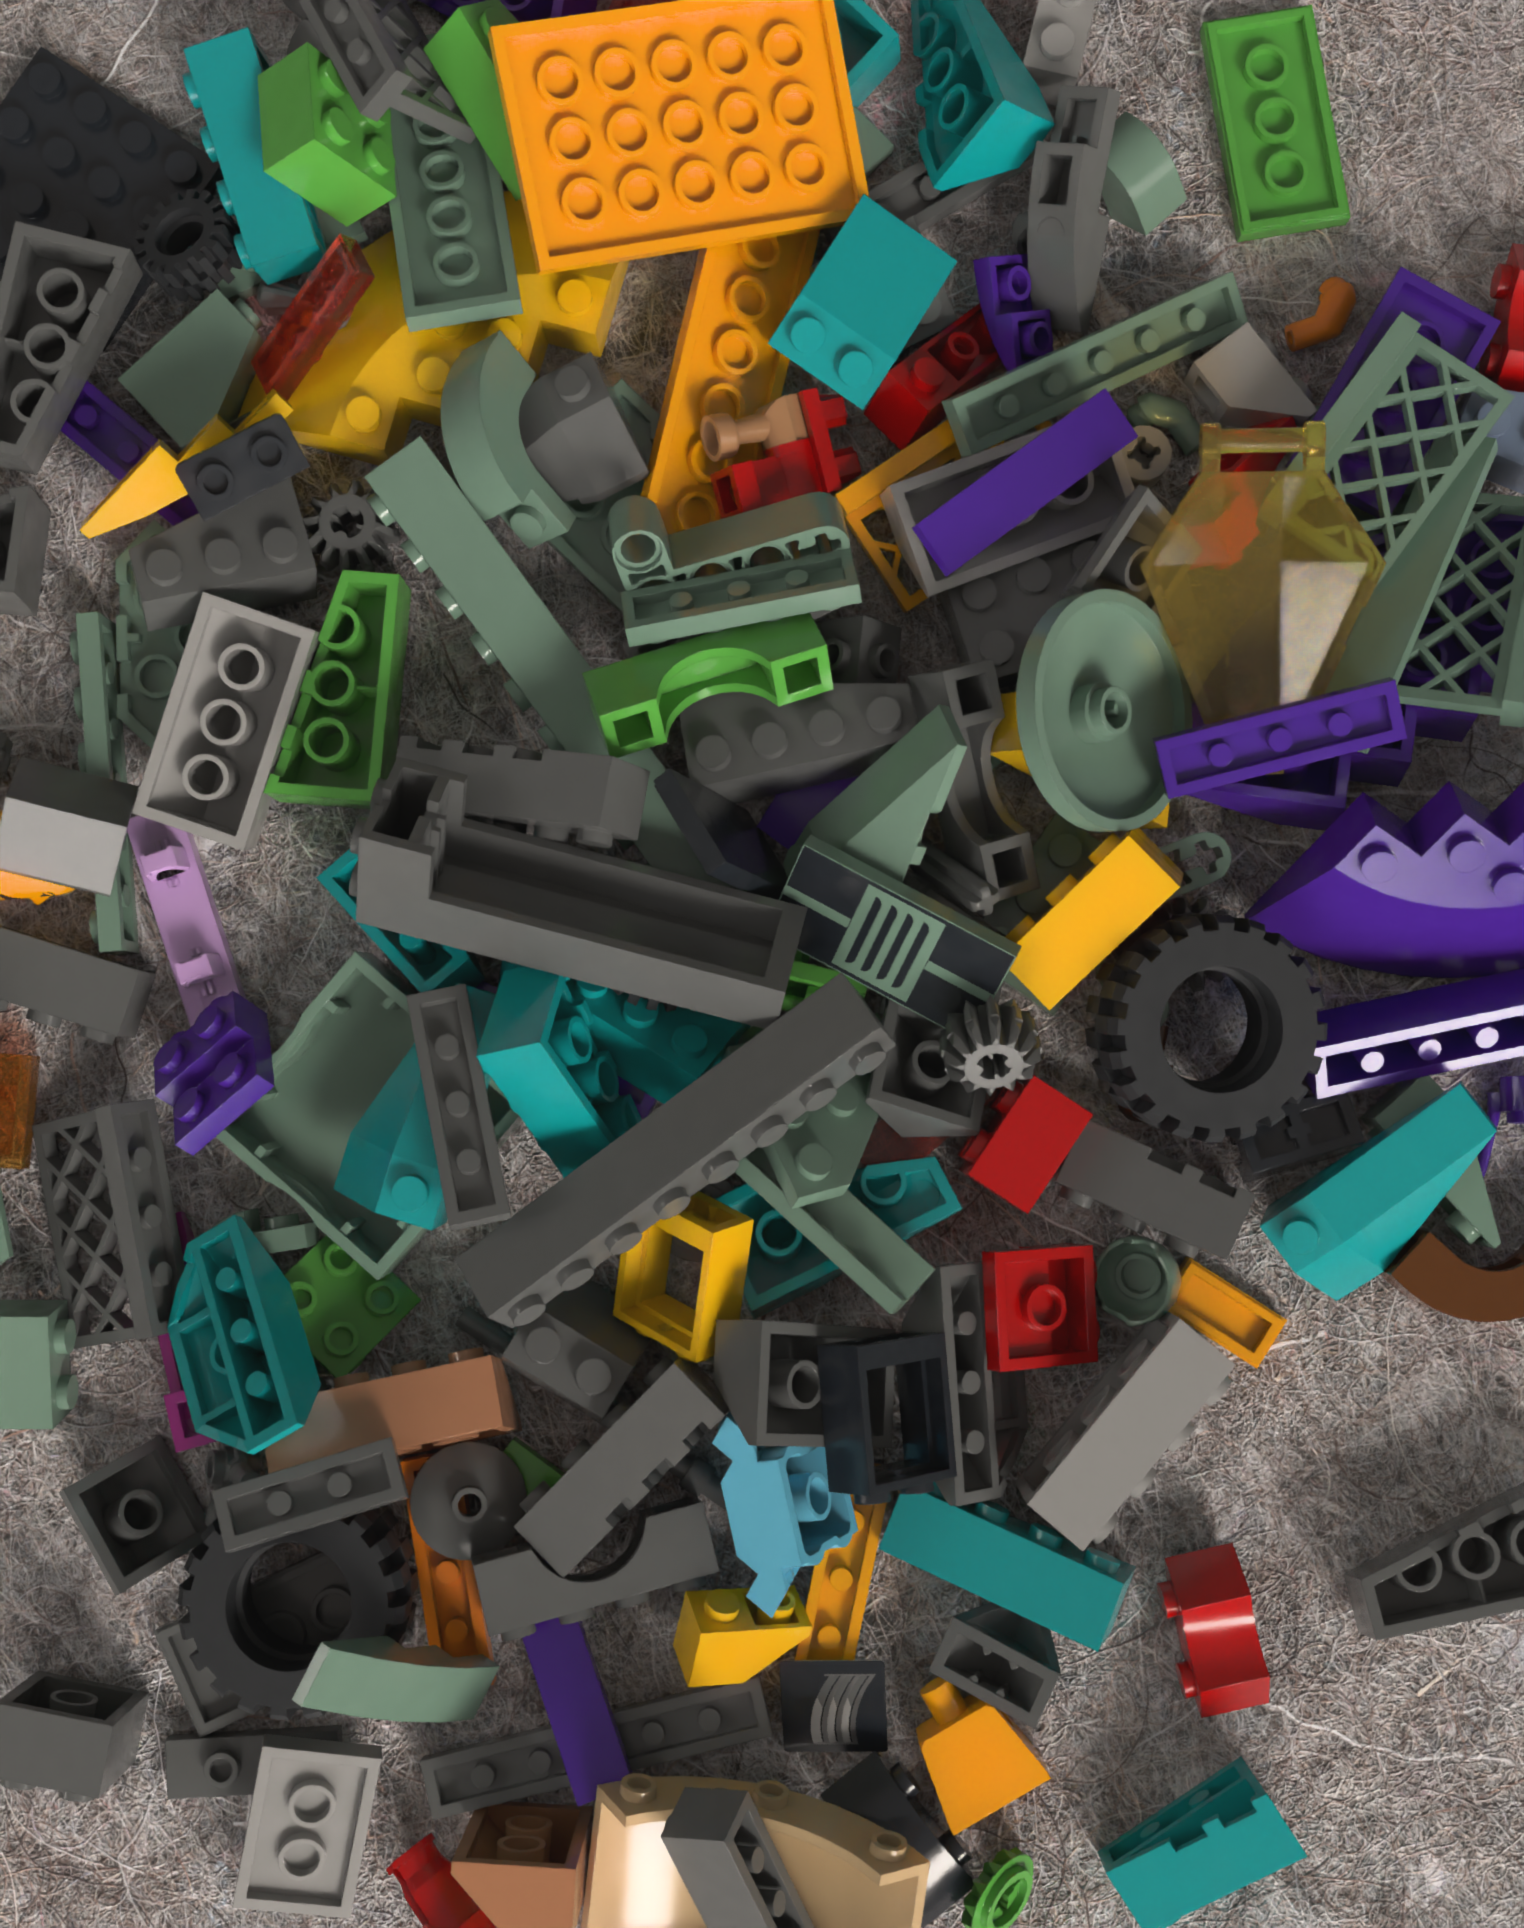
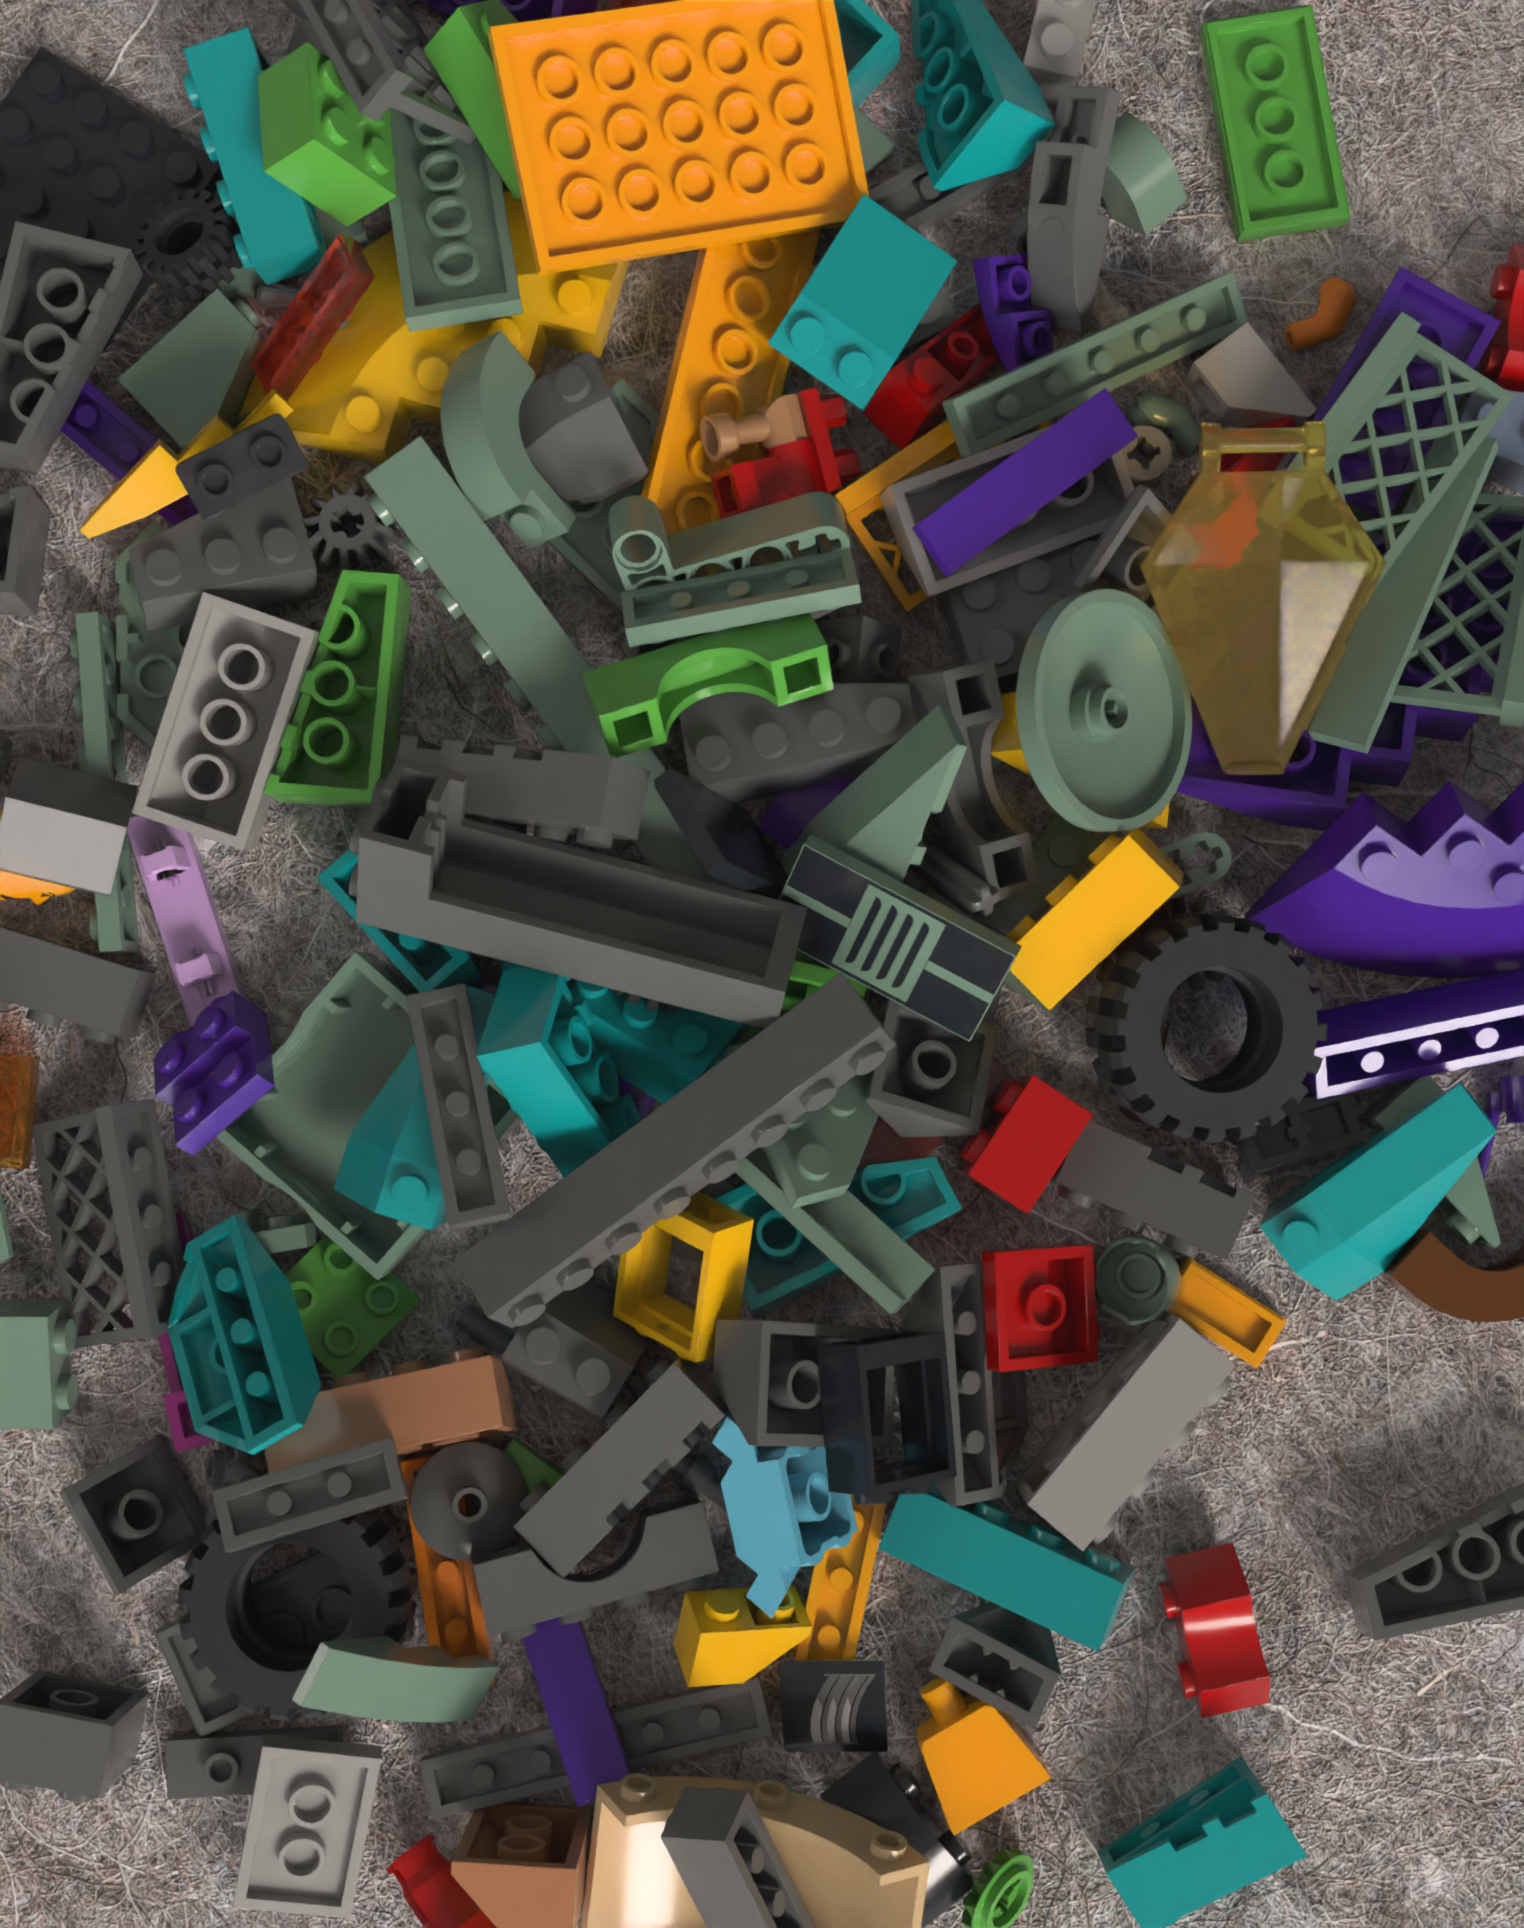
dark grey gear [939,995,1042,1096] -> none
dark purple plate [1152,677,1407,799] -> none

